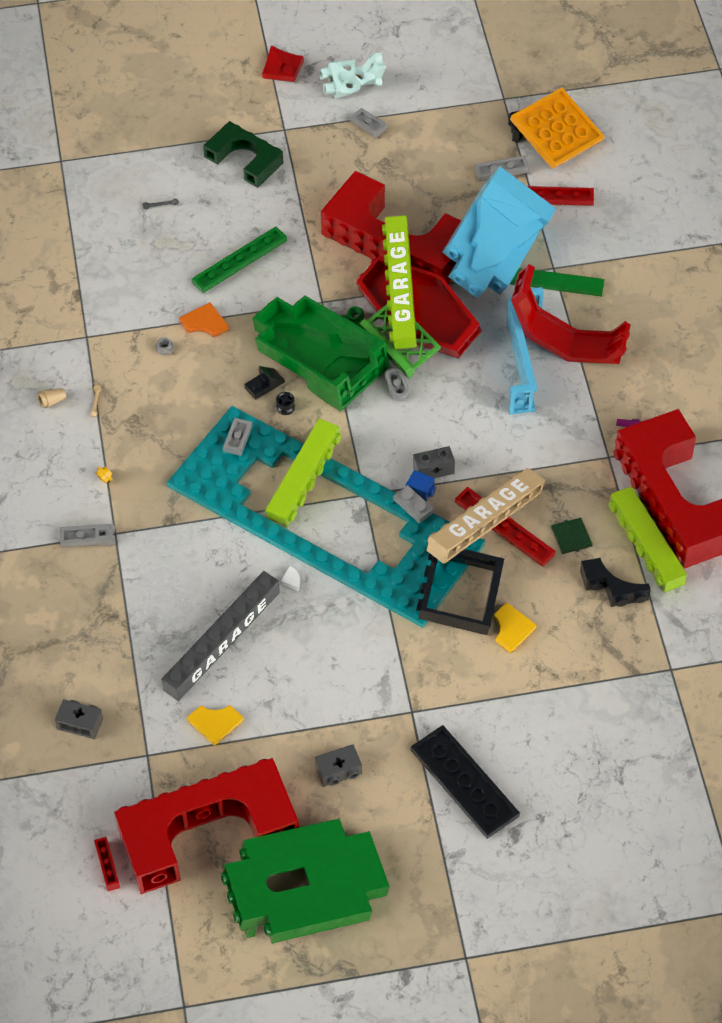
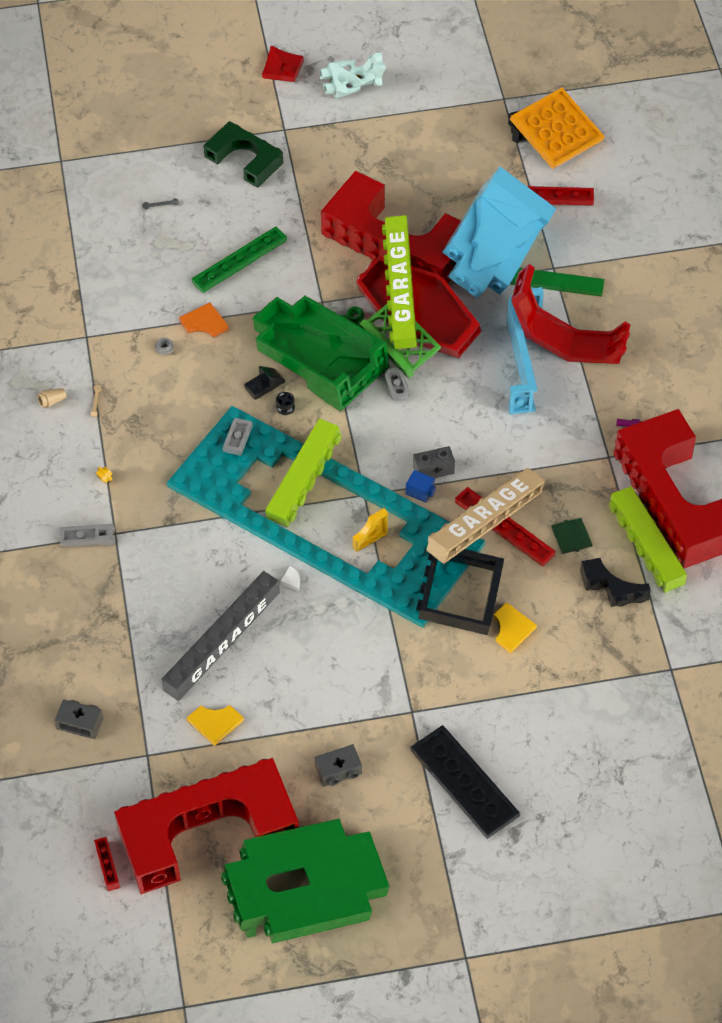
light grey plate [350,108,387,138] -> none
light grey plate [393,485,434,524] -> none
light grey plate [475,156,529,182] -> none
none -> yellow tile [352,508,388,552]

